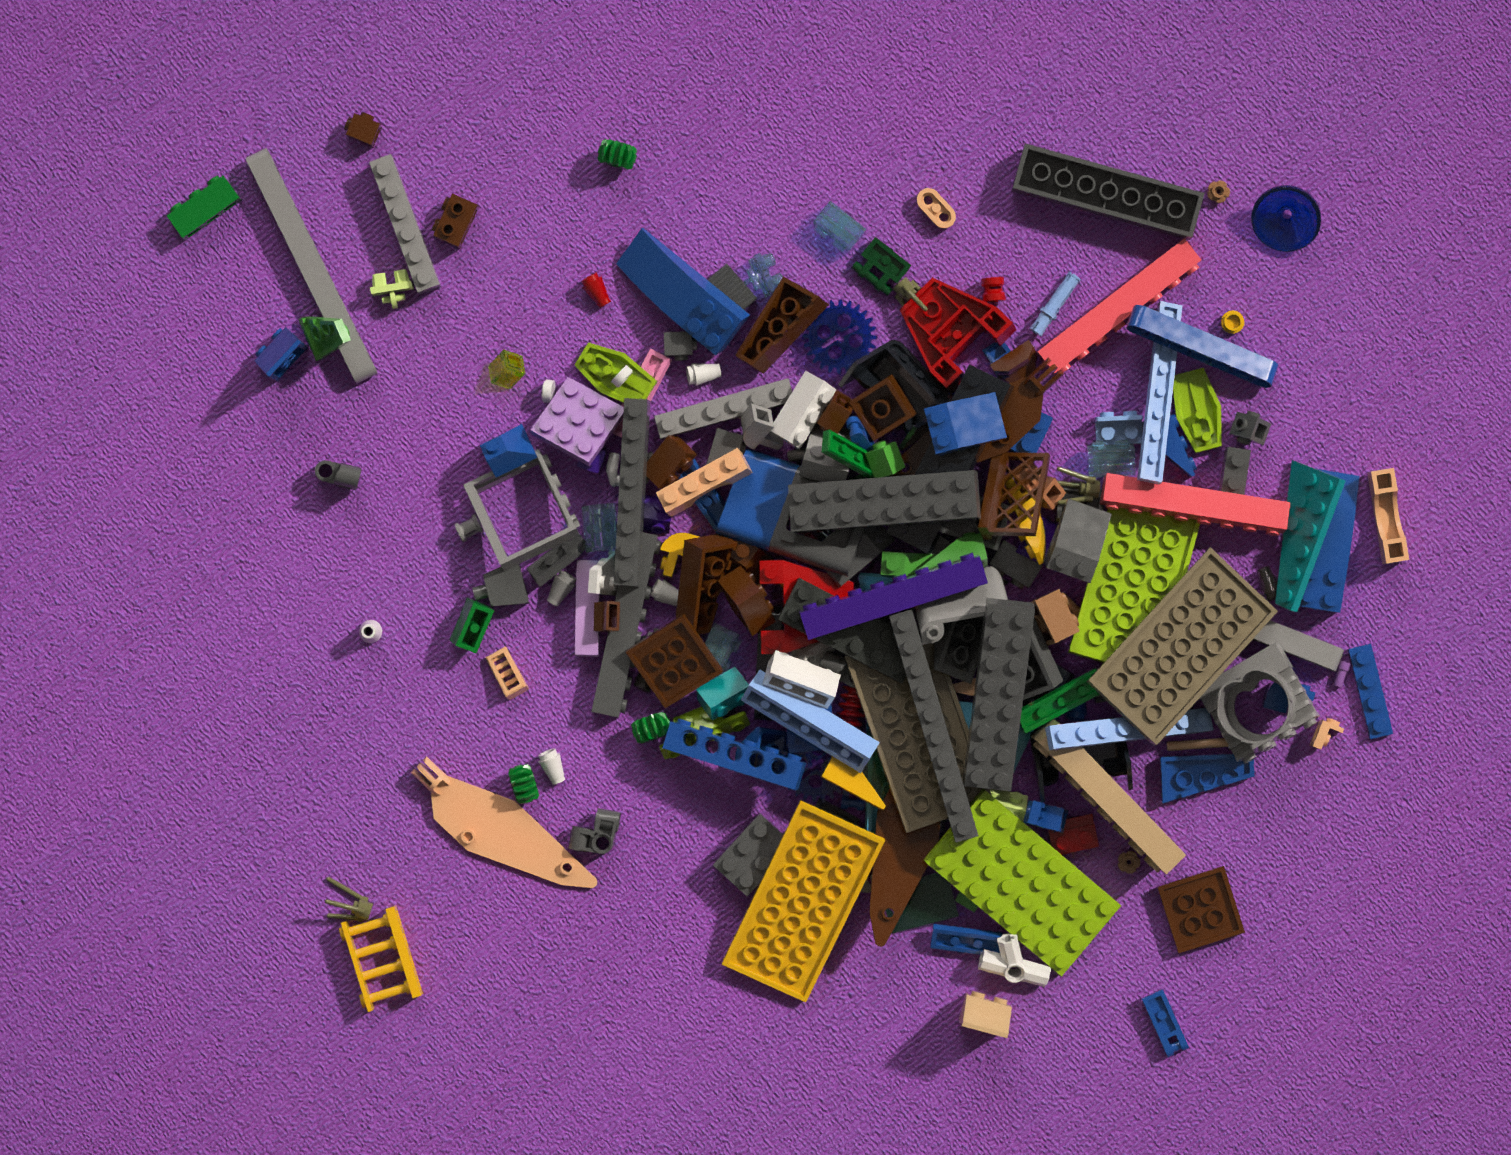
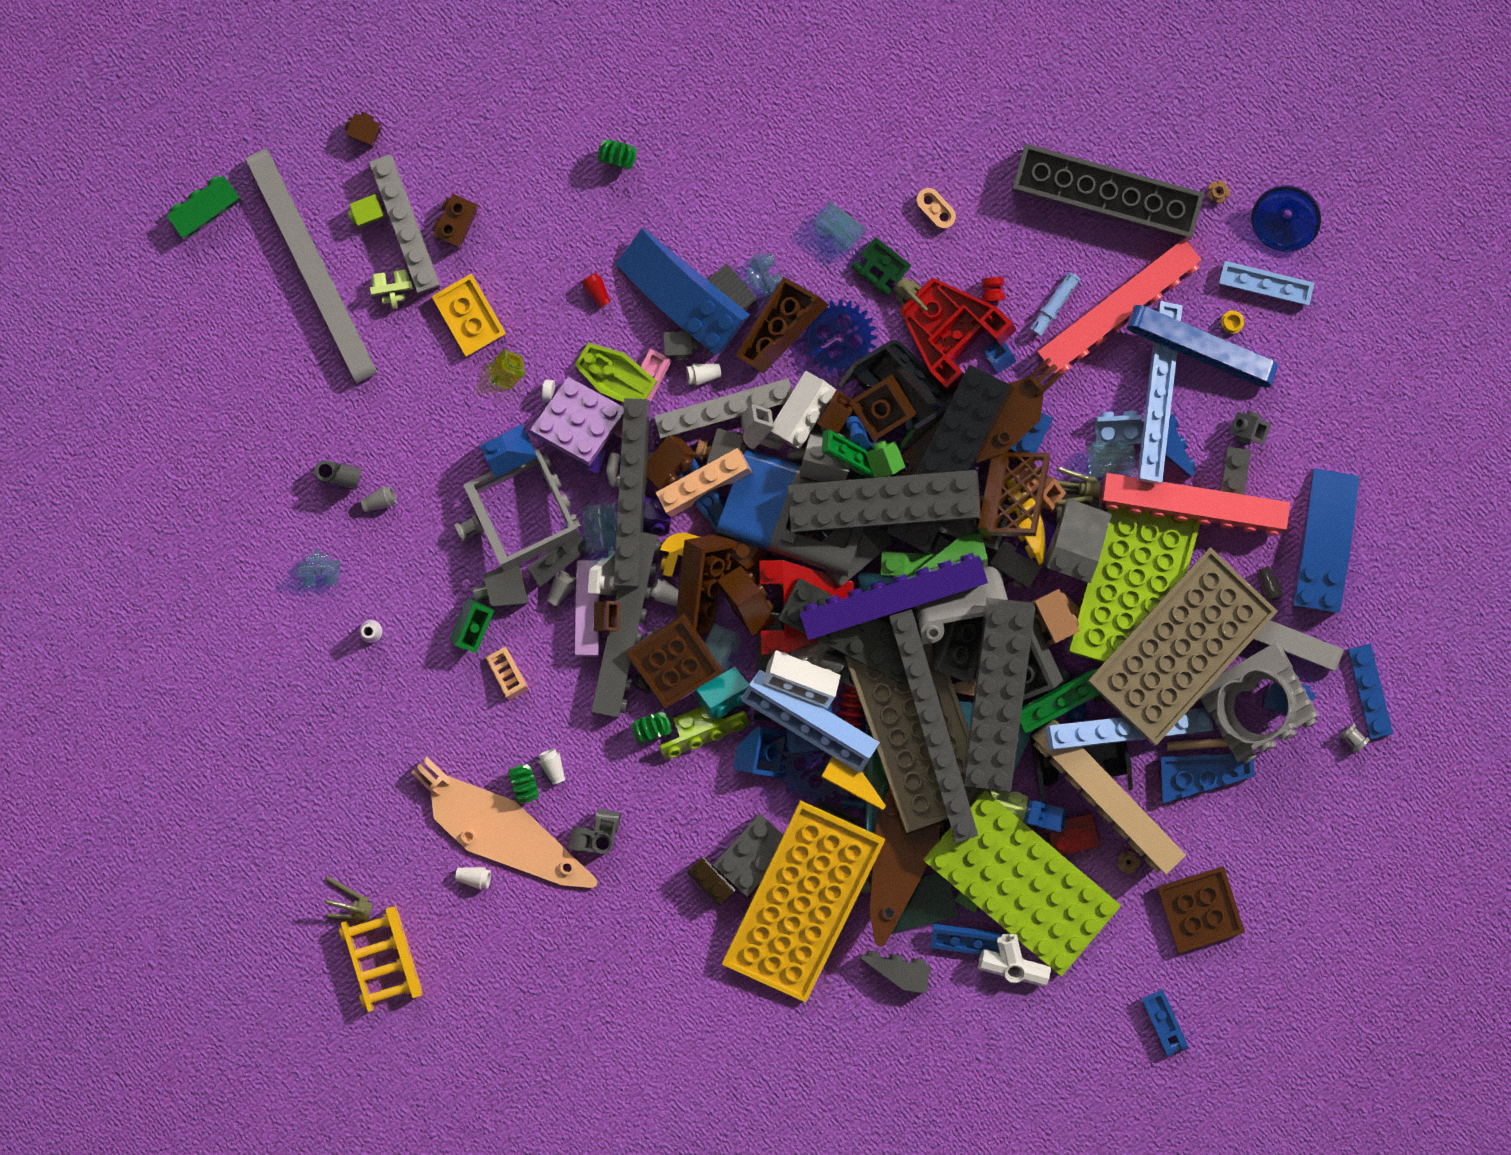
blue slope [255,327,309,381] -> none
bright green wing [298,316,351,361] -> none
white tile [611,365,633,387] -> none
blue brick [662,718,806,790] -> none
blue slope [924,392,1007,456] -> none
tan slope [959,991,1012,1038] -> none
reddish brown slope [990,340,1038,383] -> none
lime piece [1173,368,1222,454] -> none
teal wing [1275,460,1346,612] -> none
light nougat bracket [1309,717,1344,749] -> none
medium lavender piece [1333,660,1350,688] -> none
light nougat arch [1367,468,1409,564] -> none
none -> clear light blue hips [297,548,341,587]
none -> lime brick [348,194,386,228]
none -> light grey cone [361,486,397,512]
none -> yellow plate [431,273,506,357]
none -> white cone [455,867,491,890]
none -> dark brown brick [687,855,736,906]
none -> medium nougat plate [695,440,712,462]
none -> dark grey slope [861,950,930,994]
none -> light blue plate [1218,261,1315,306]
none -> light grey bush [1339,723,1370,754]

